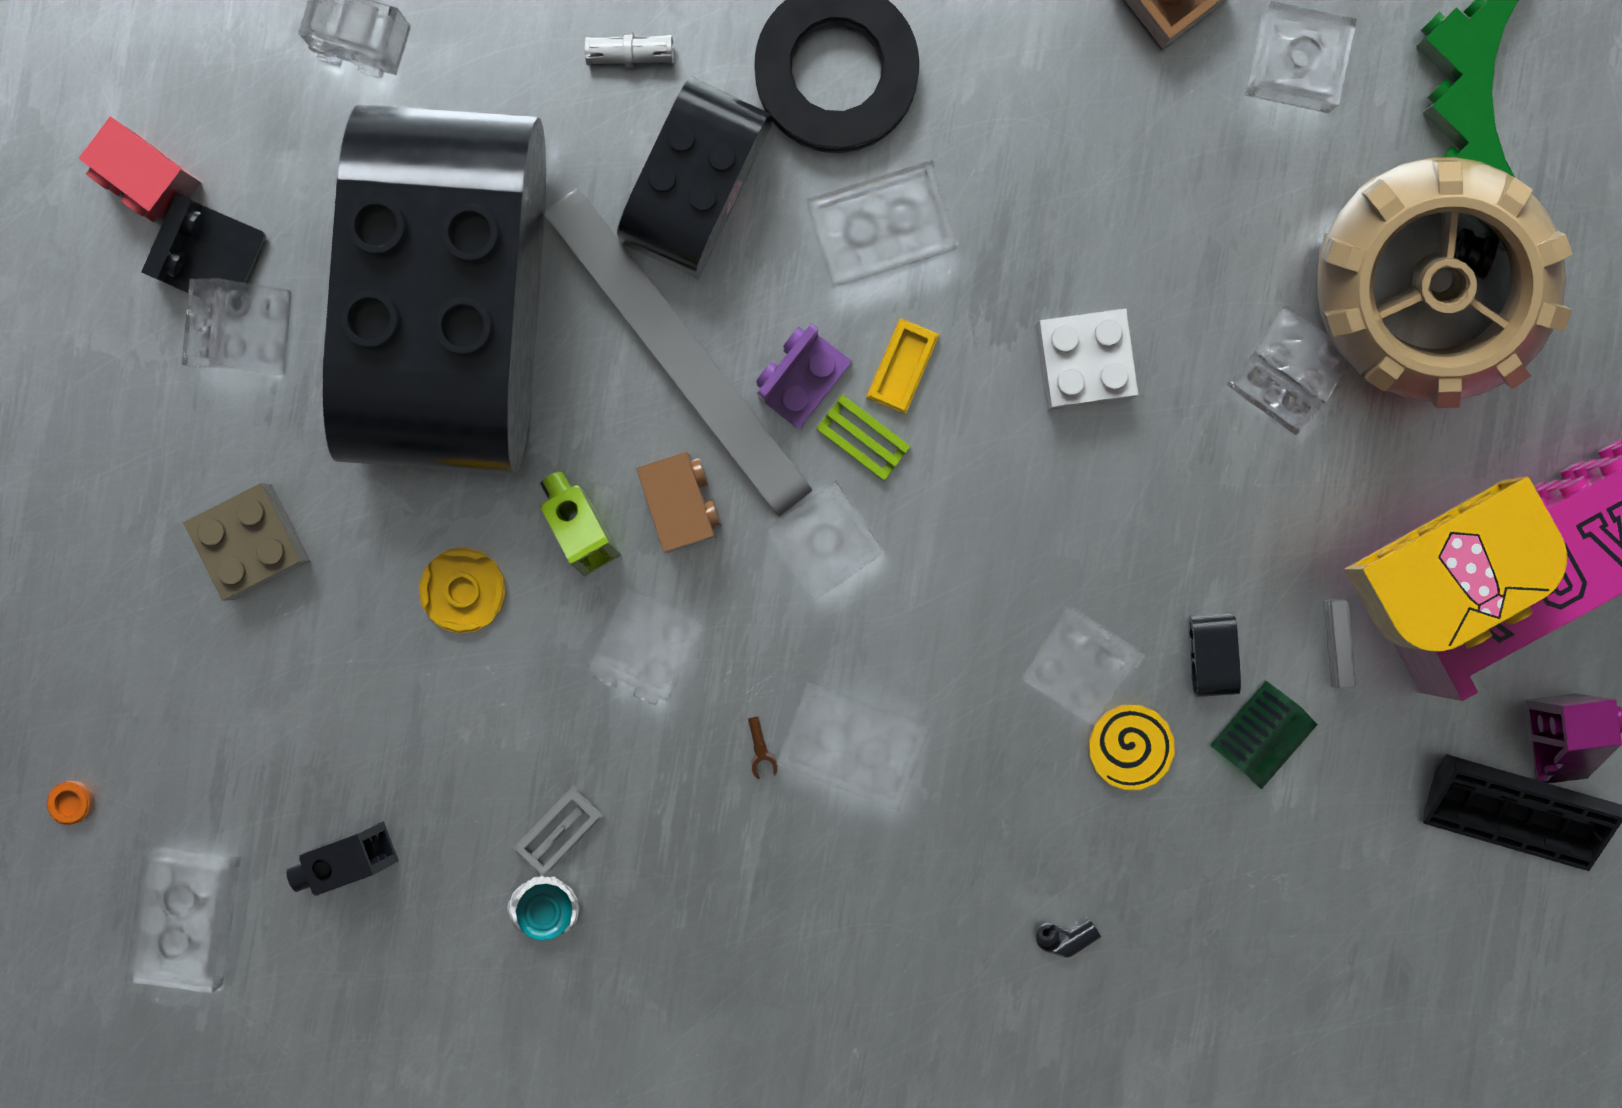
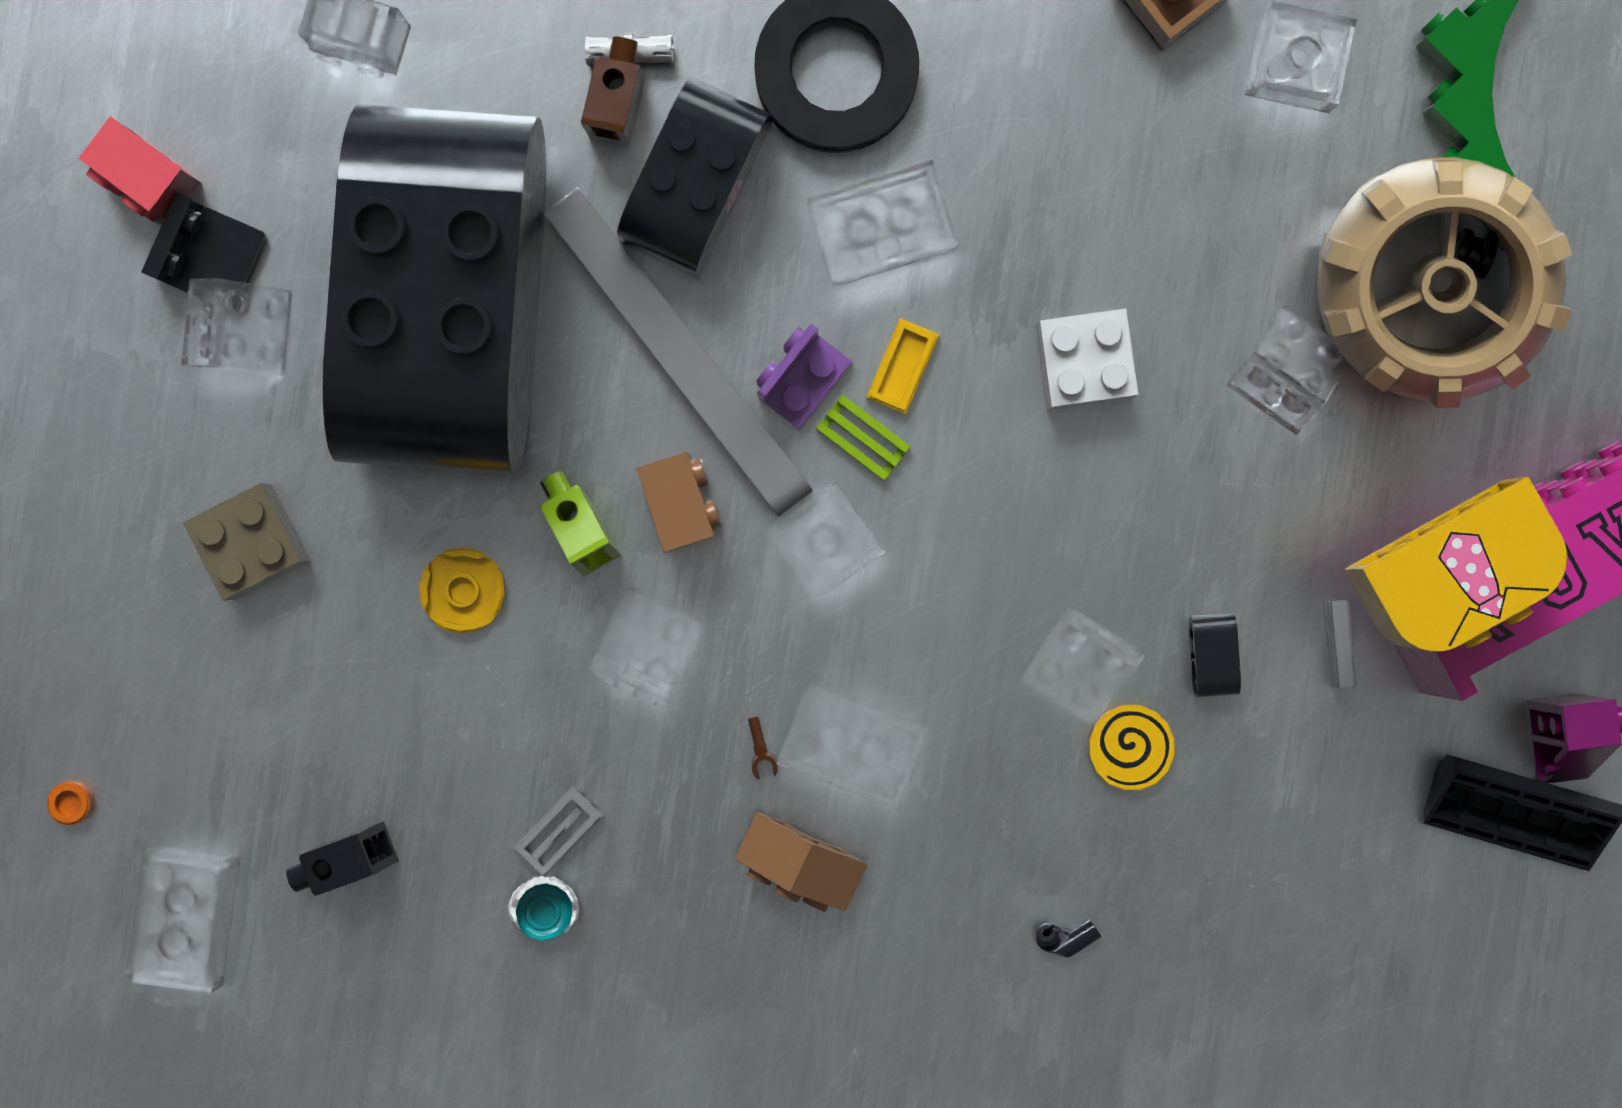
clear green panel [1210,681,1318,790] -> none
none -> reddish brown torso [581,36,643,144]
none -> medium nougat brick [735,812,868,912]

